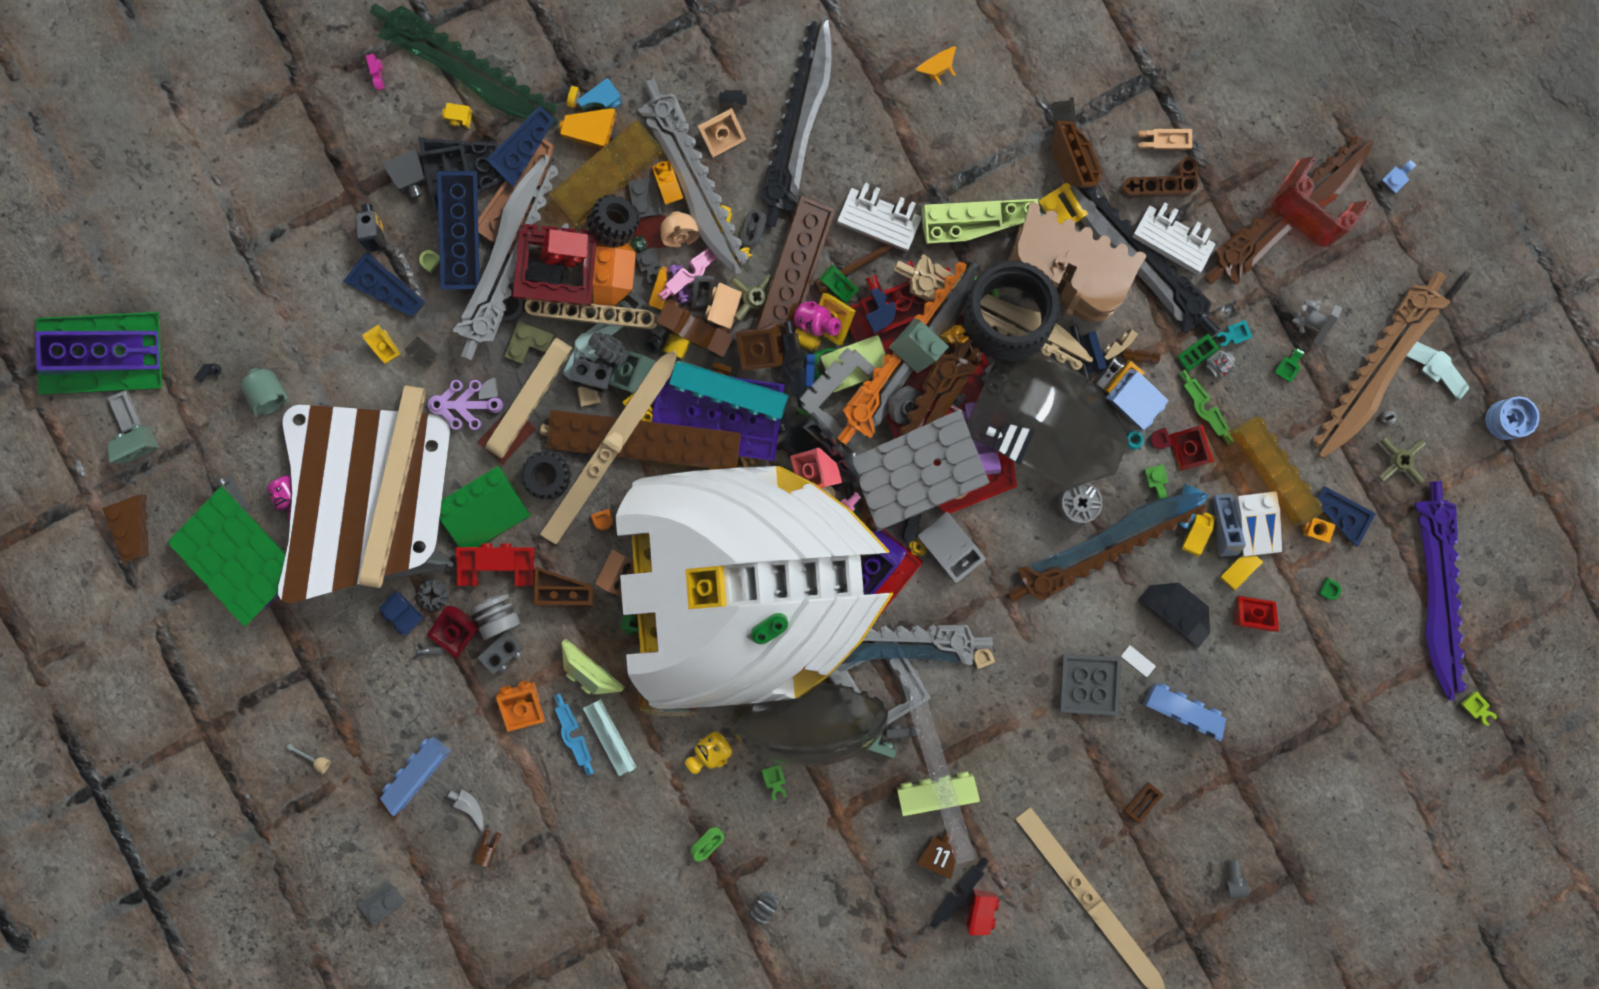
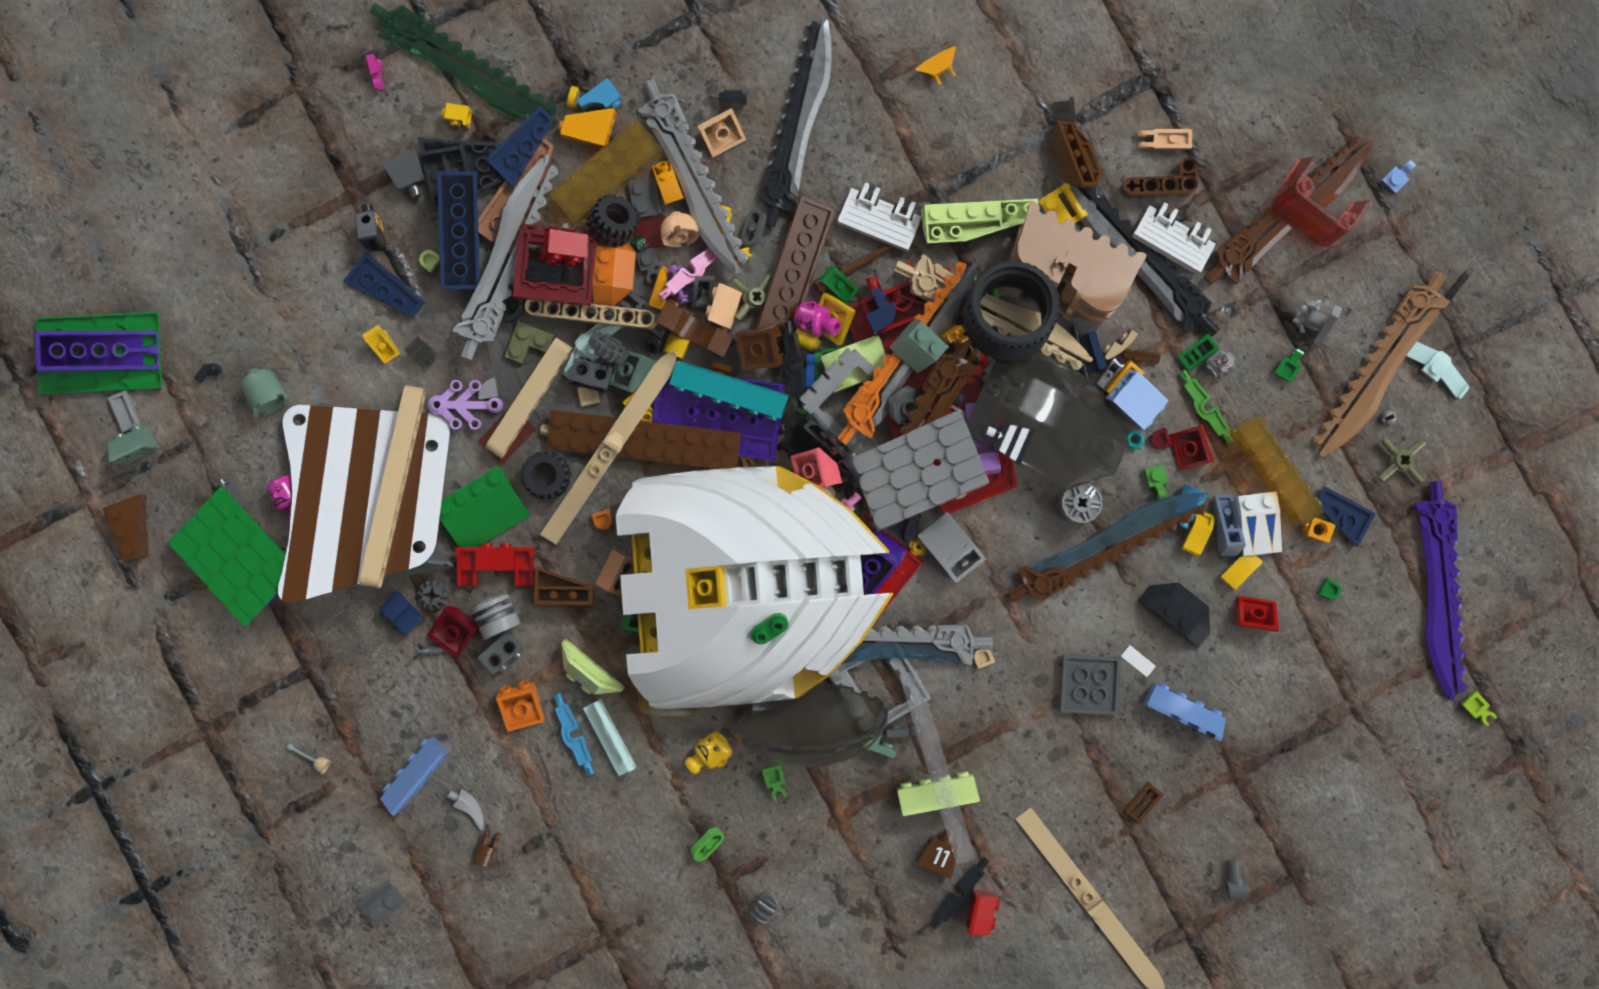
teal plate [1215,320,1252,347] -> none
light blue wheel [1485,397,1539,440] -> none

